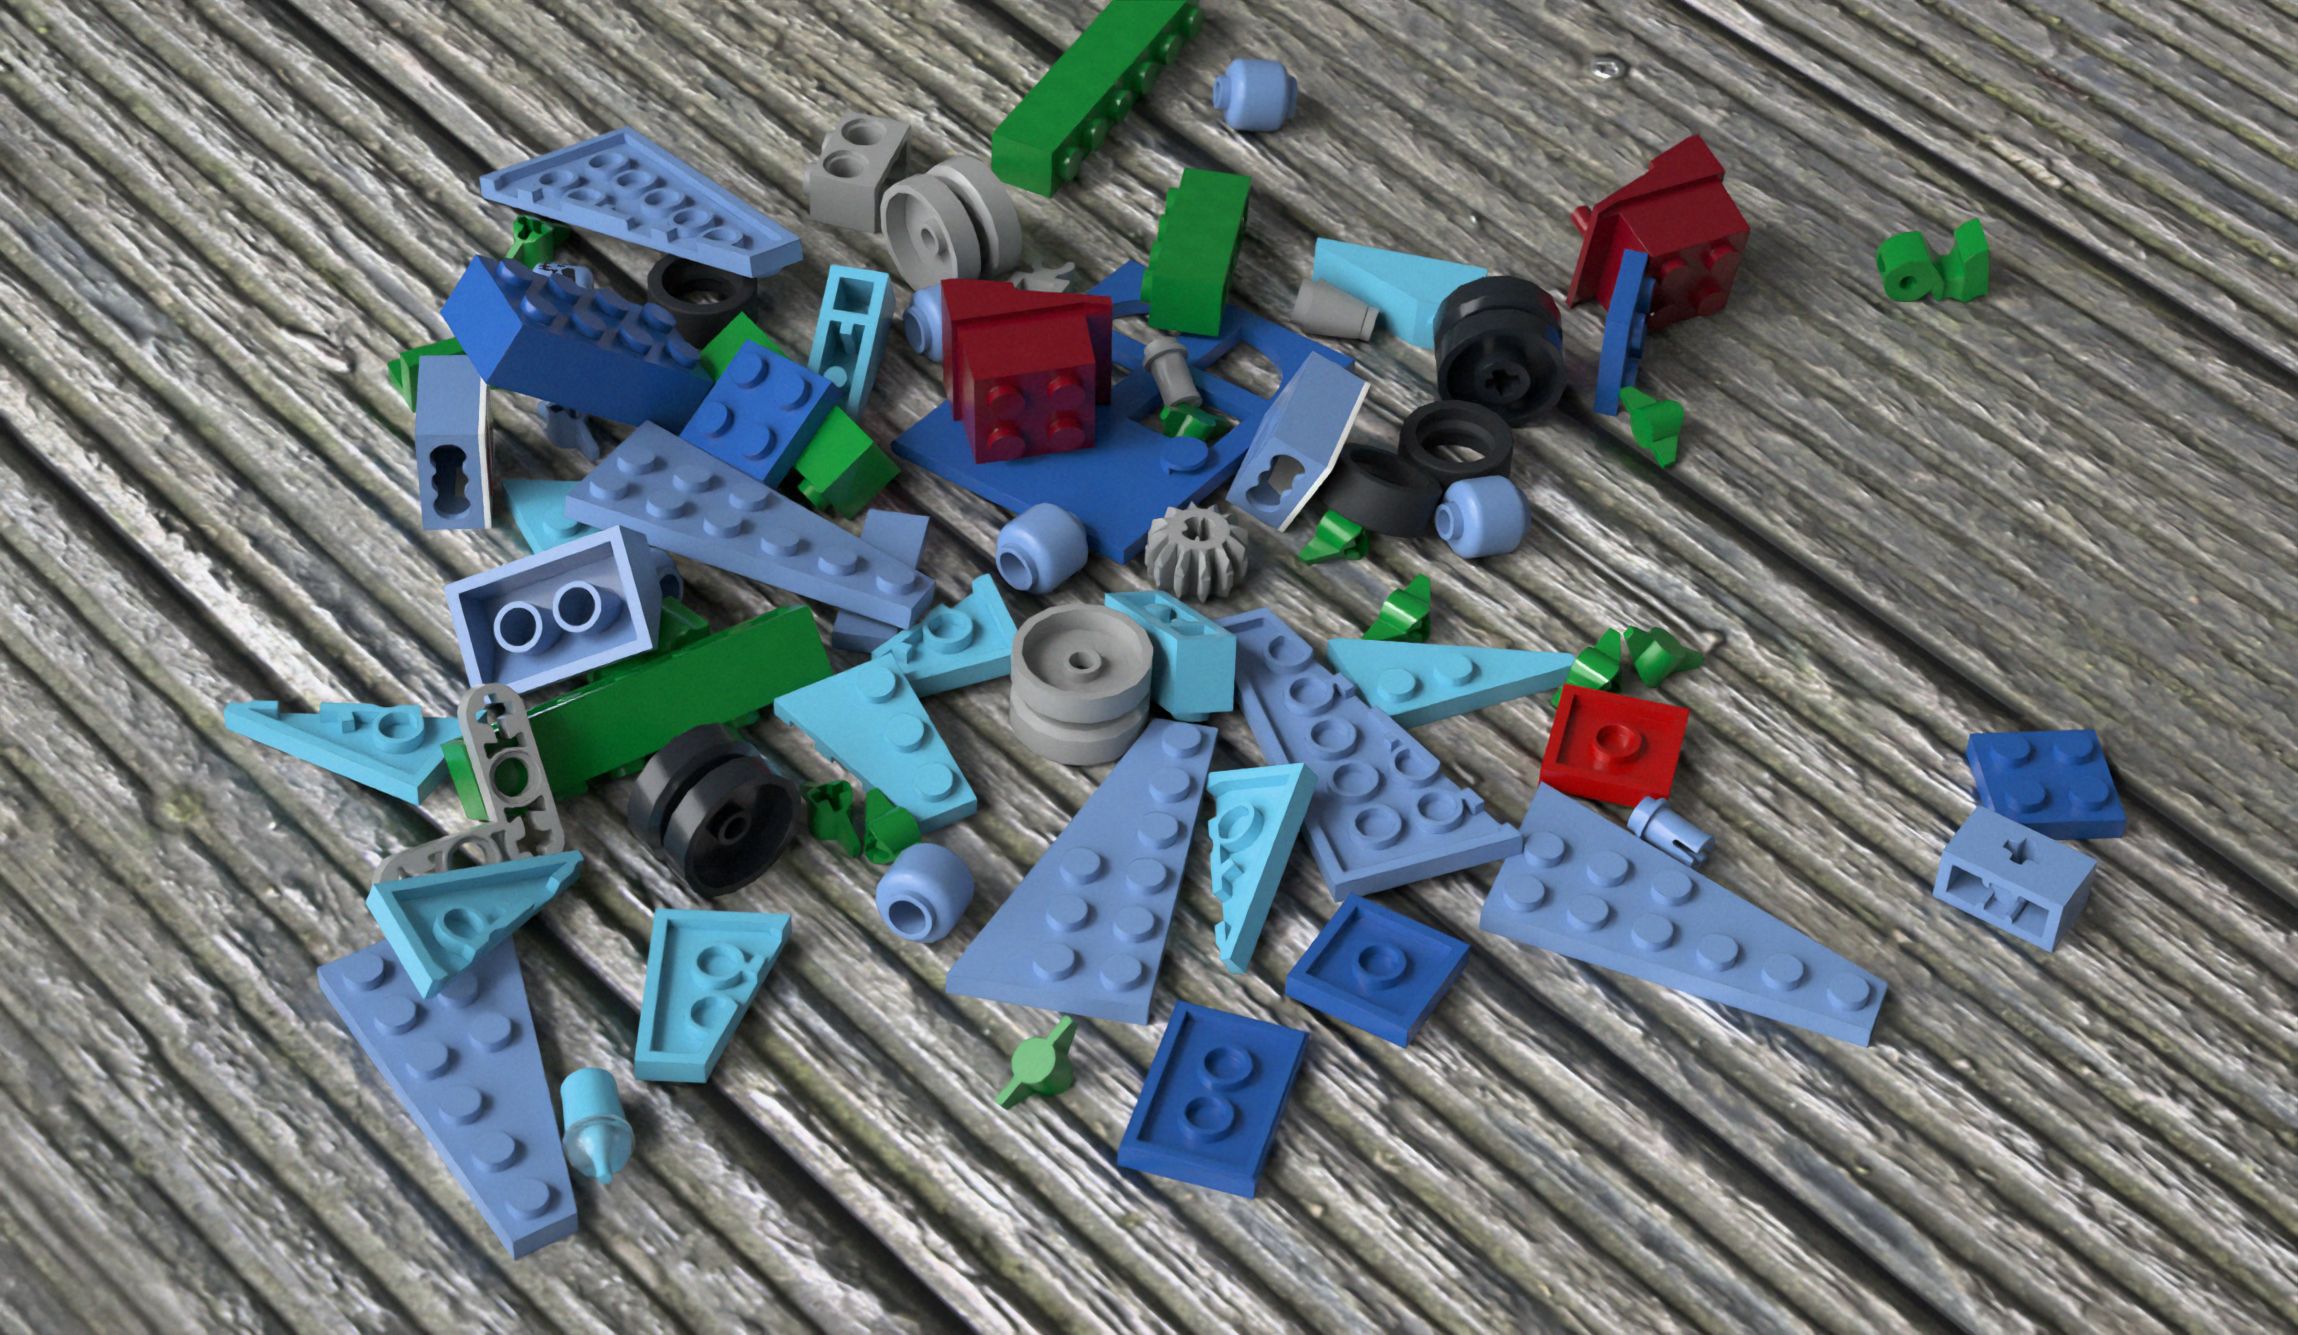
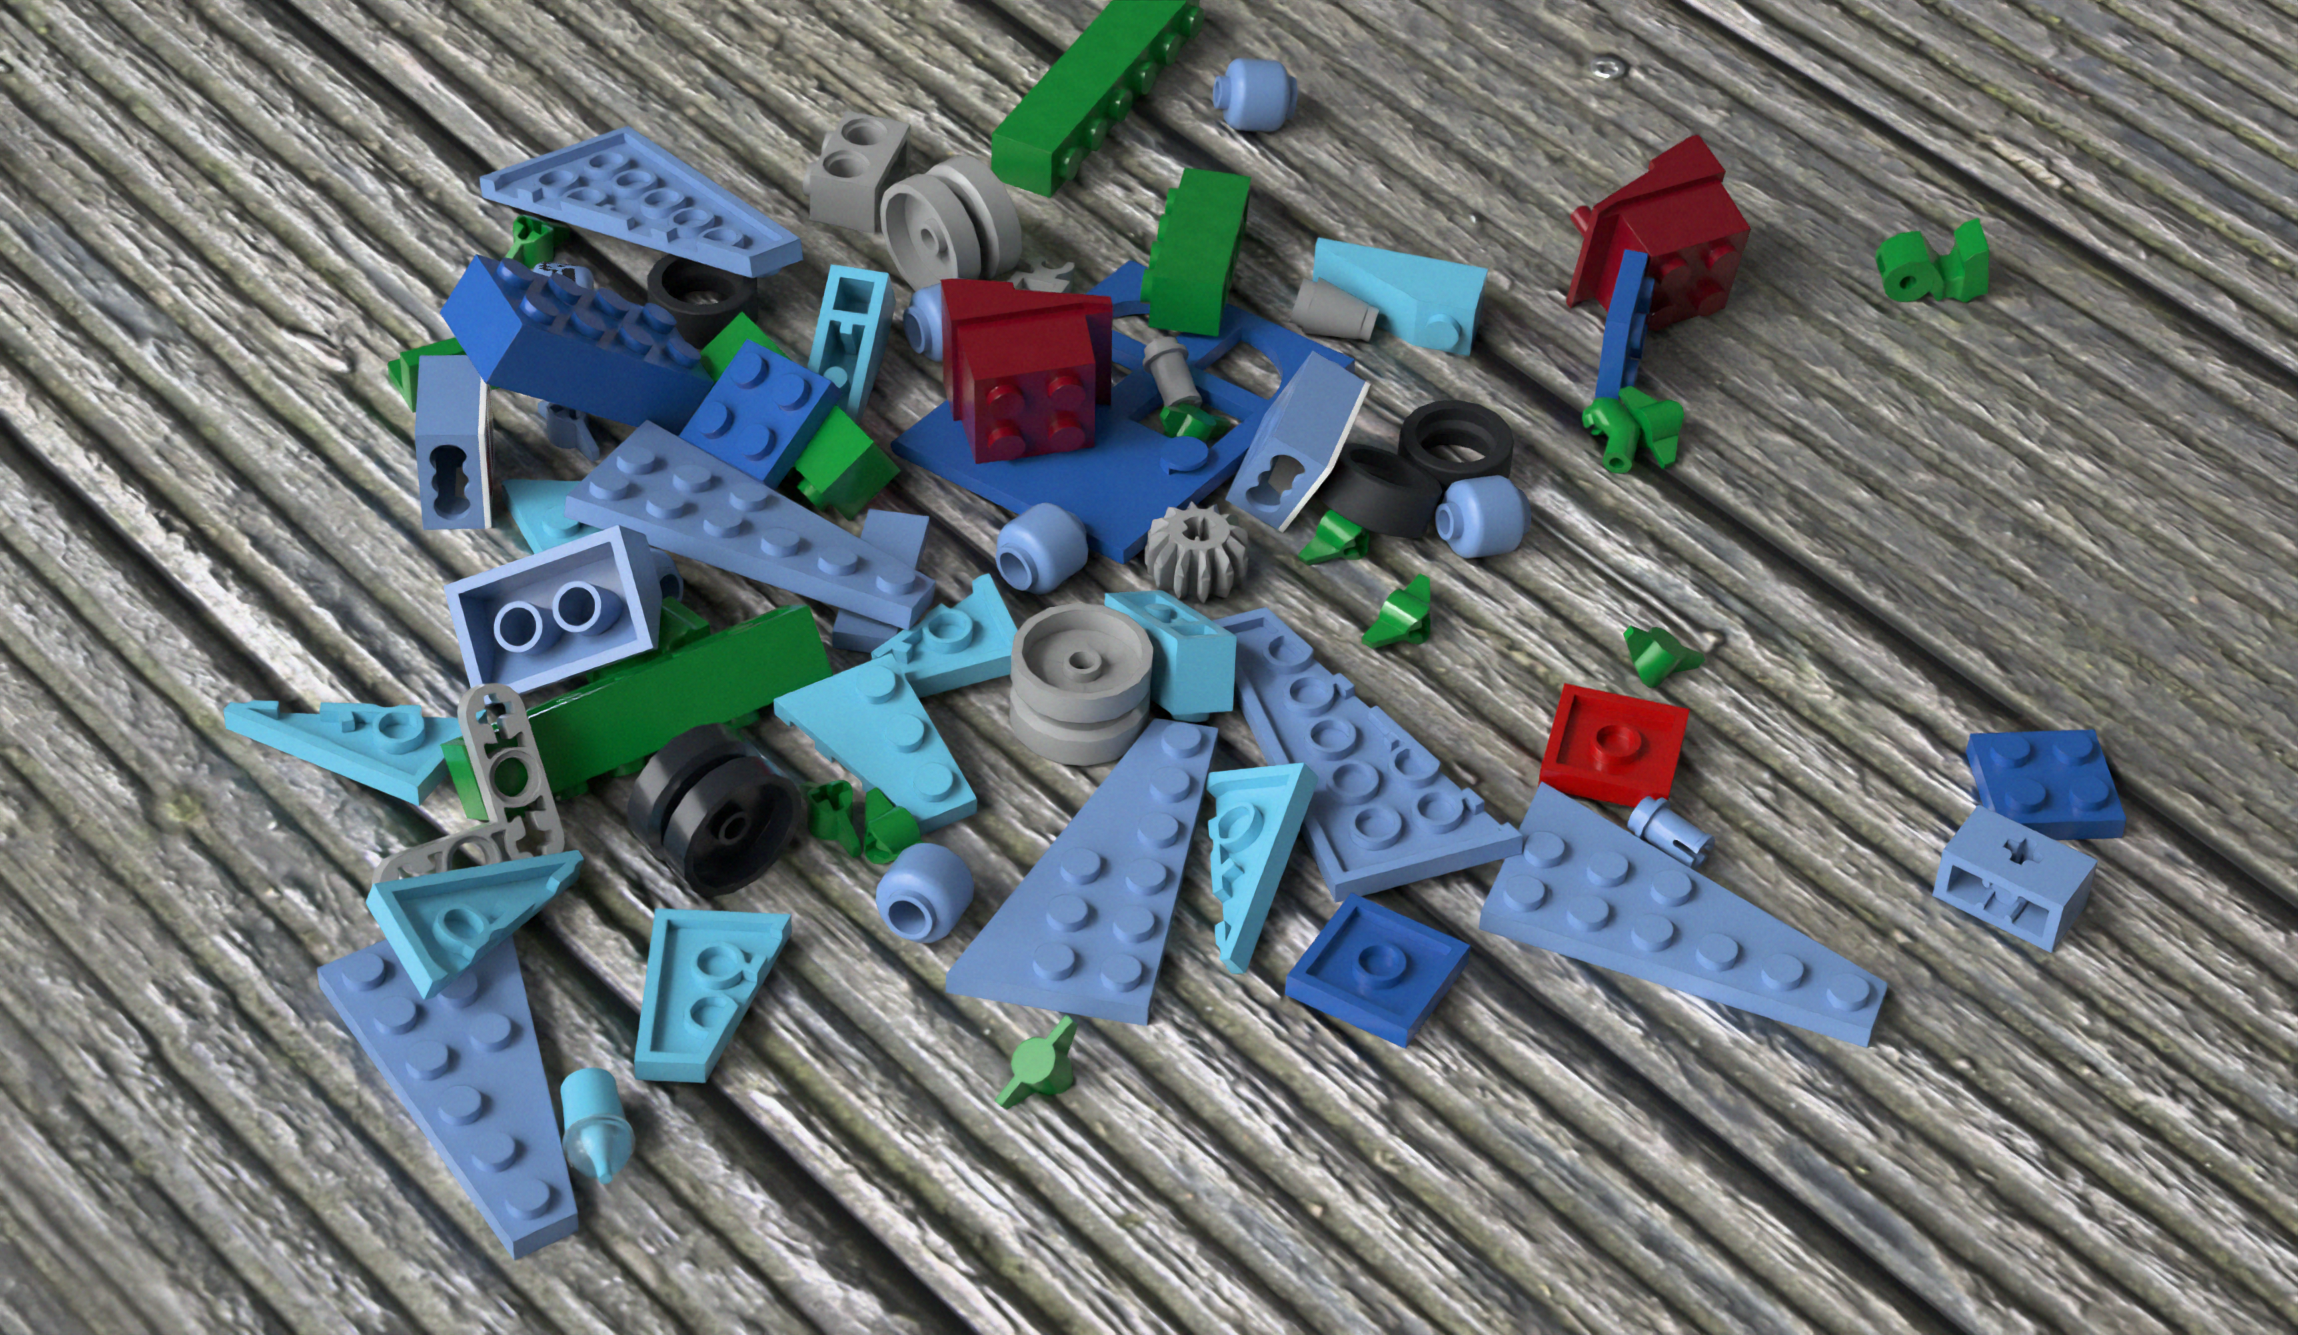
blue tile [1117,1000,1310,1200] -> none
medium azure wing [1326,638,1576,730] -> none
black wheel [1433,275,1567,428] -> none
green piece [1551,628,1622,708] -> none
none -> green arm [1582,396,1641,474]

